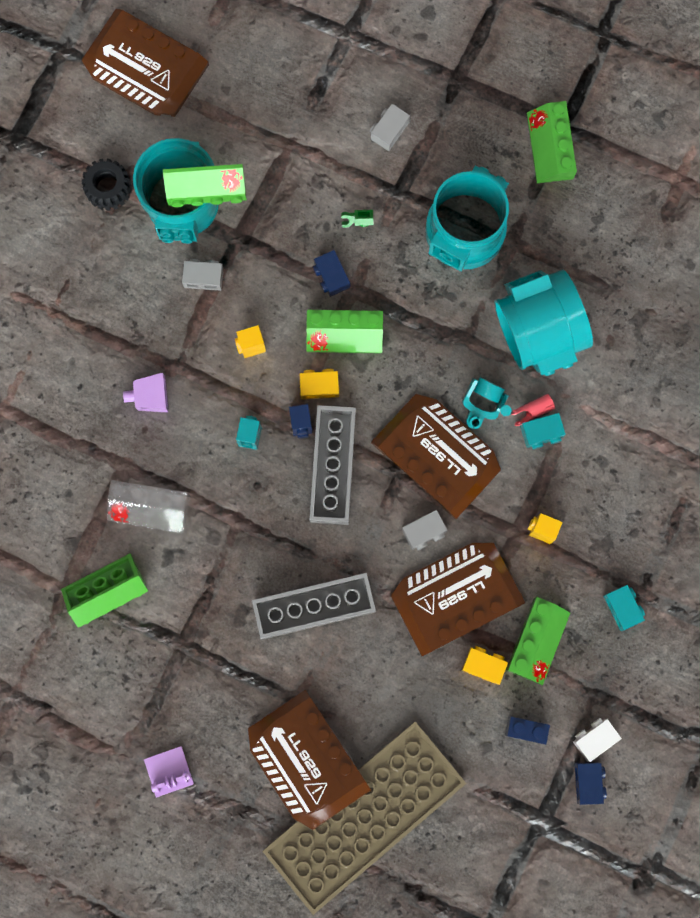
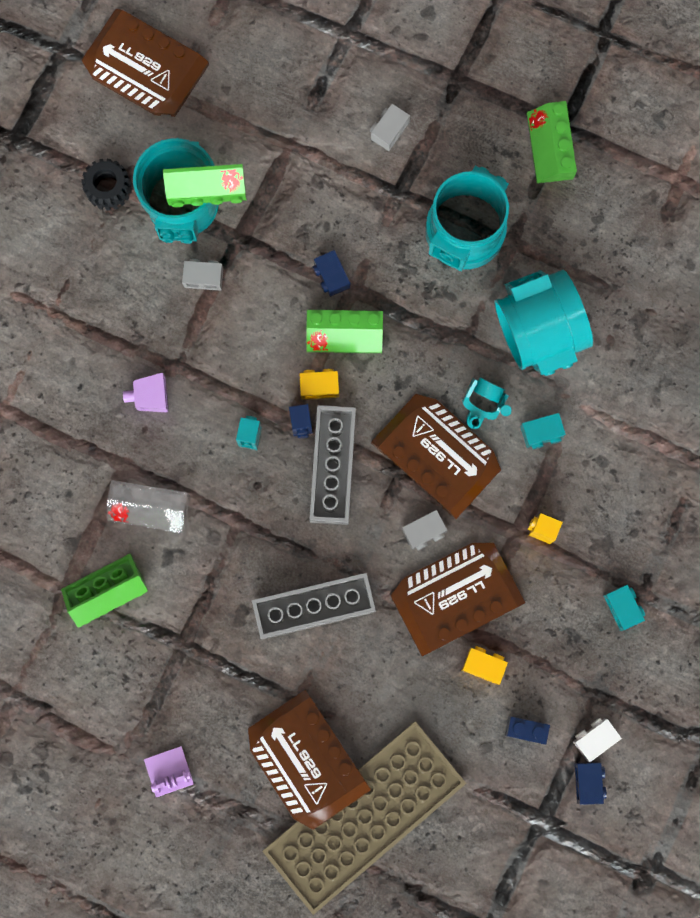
yellow brick [235,325,266,359] -> none
green plate [341,210,374,228] -> none
bright green slope [506,597,570,685] -> none
coral piece [511,394,555,426] -> none

